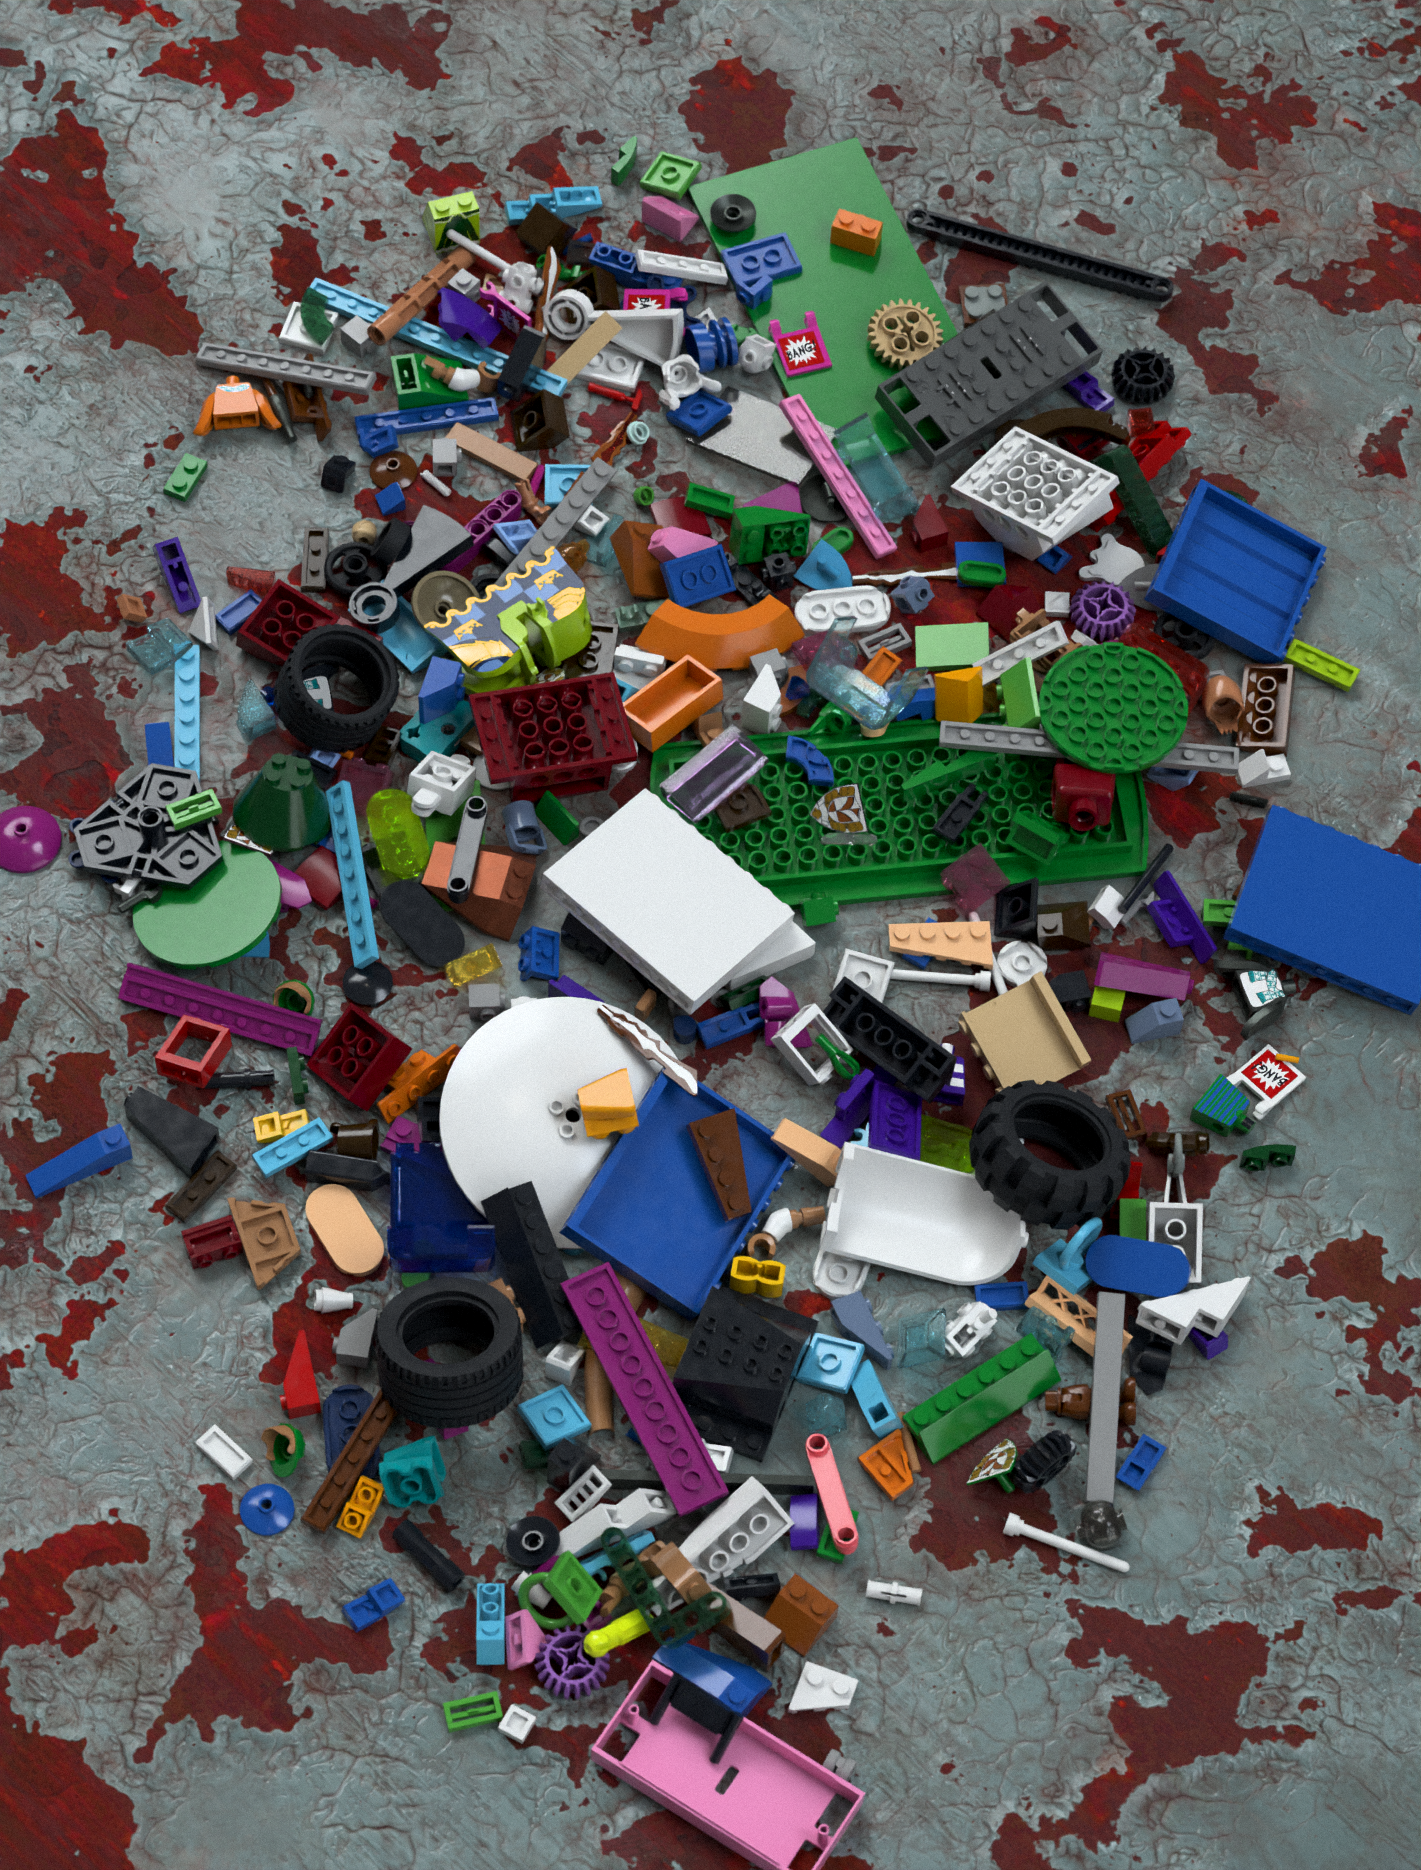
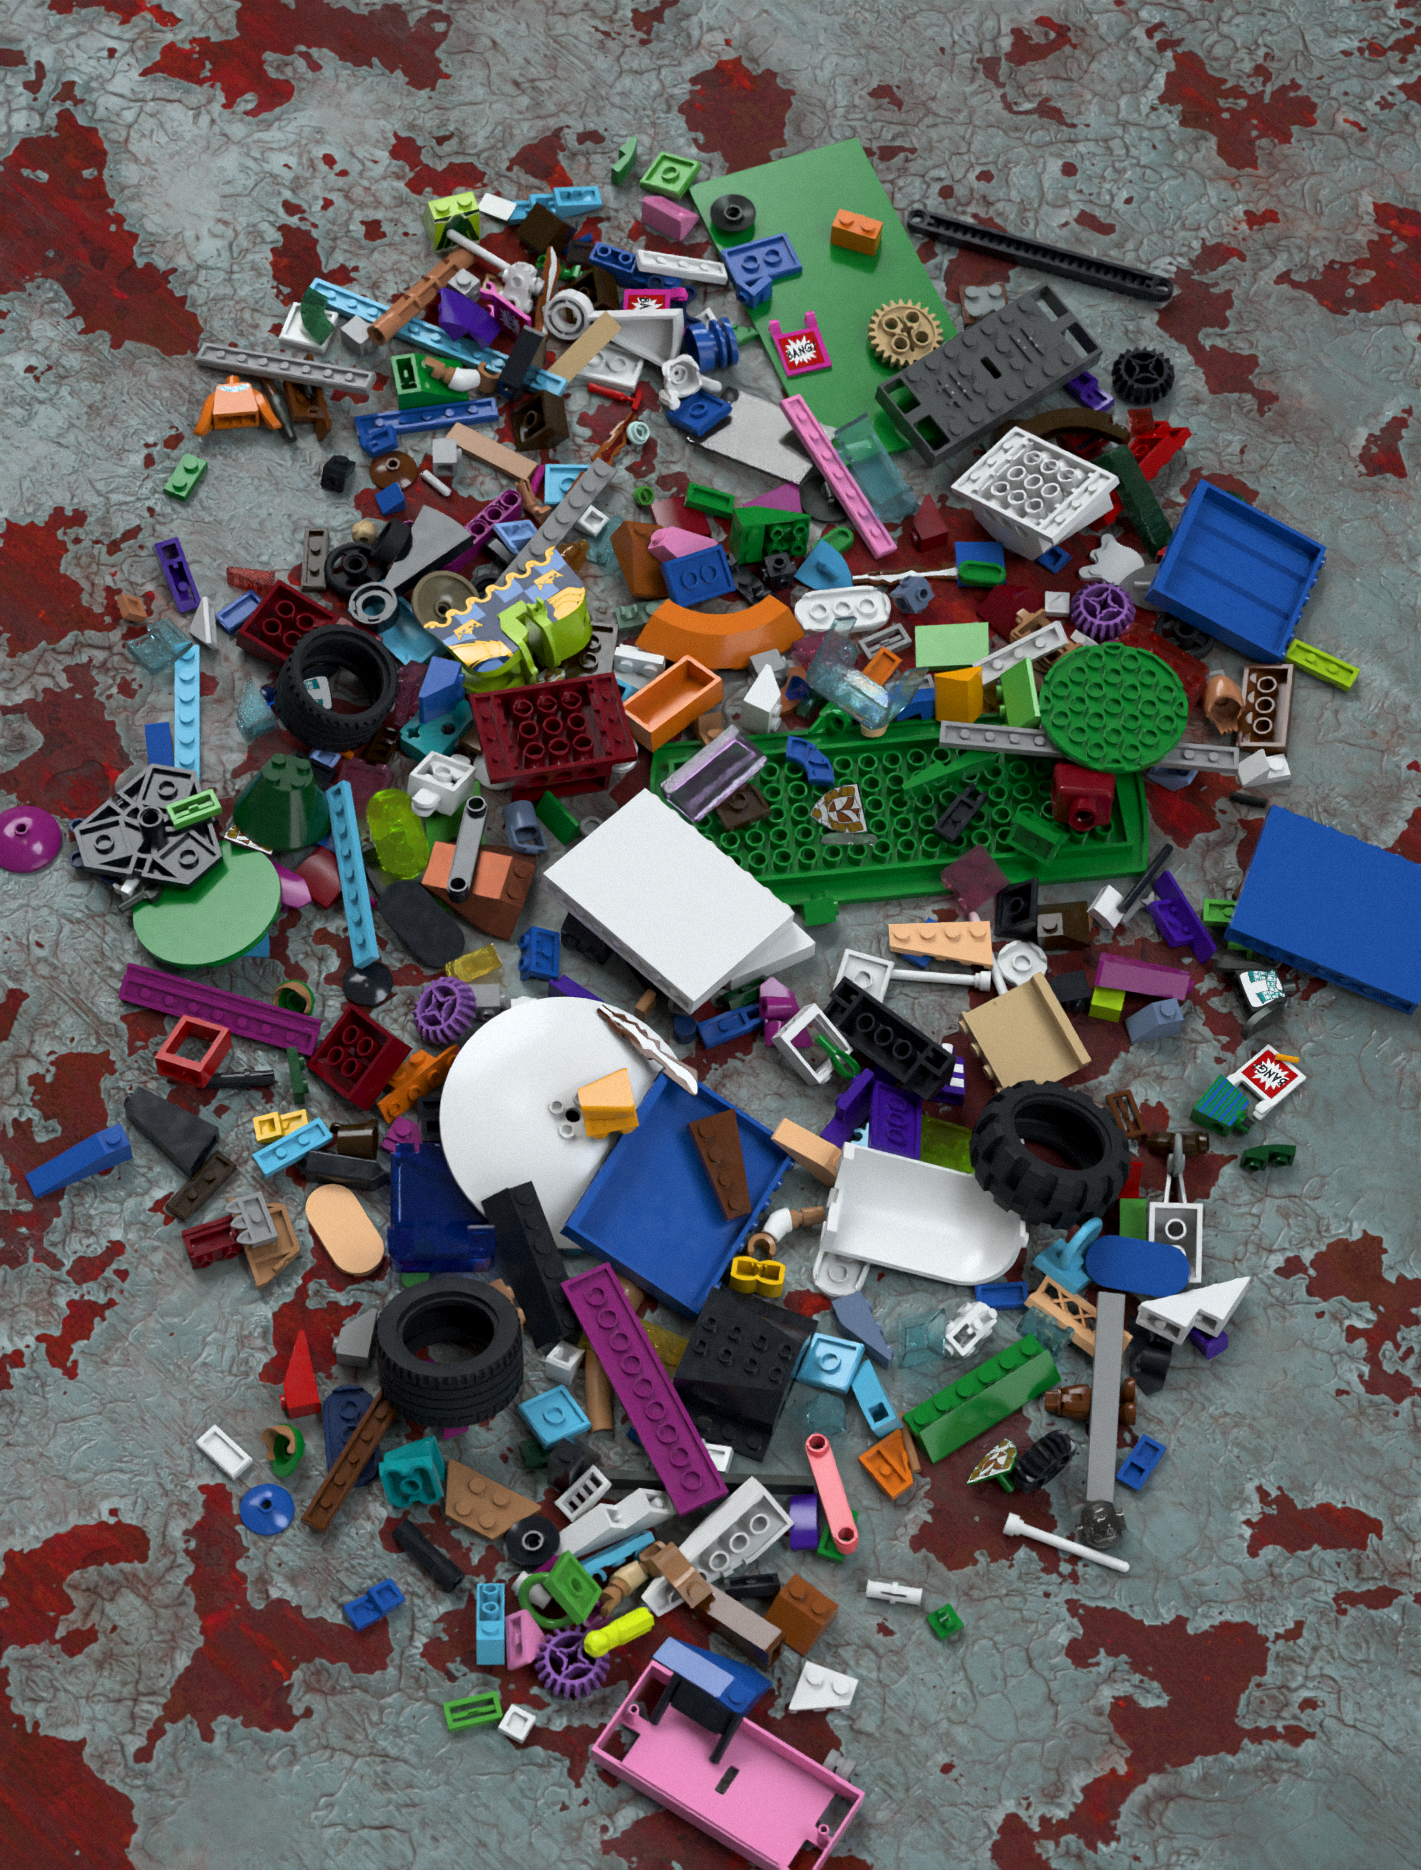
white cone [314,1287,353,1314] -> none
light orange slope [336,1475,385,1538] -> none
clear green beam [600,1527,731,1649] -> none
white brick [738,334,776,374] -> none
none -> light grey plate [224,1191,278,1248]
none -> clear pink plate [393,660,429,727]
none -> medium lavender gear [412,976,478,1045]
none -> medium nougat wing [445,1459,541,1543]
none -> white sticker [478,193,517,220]
none -> green tile [926,1603,964,1642]

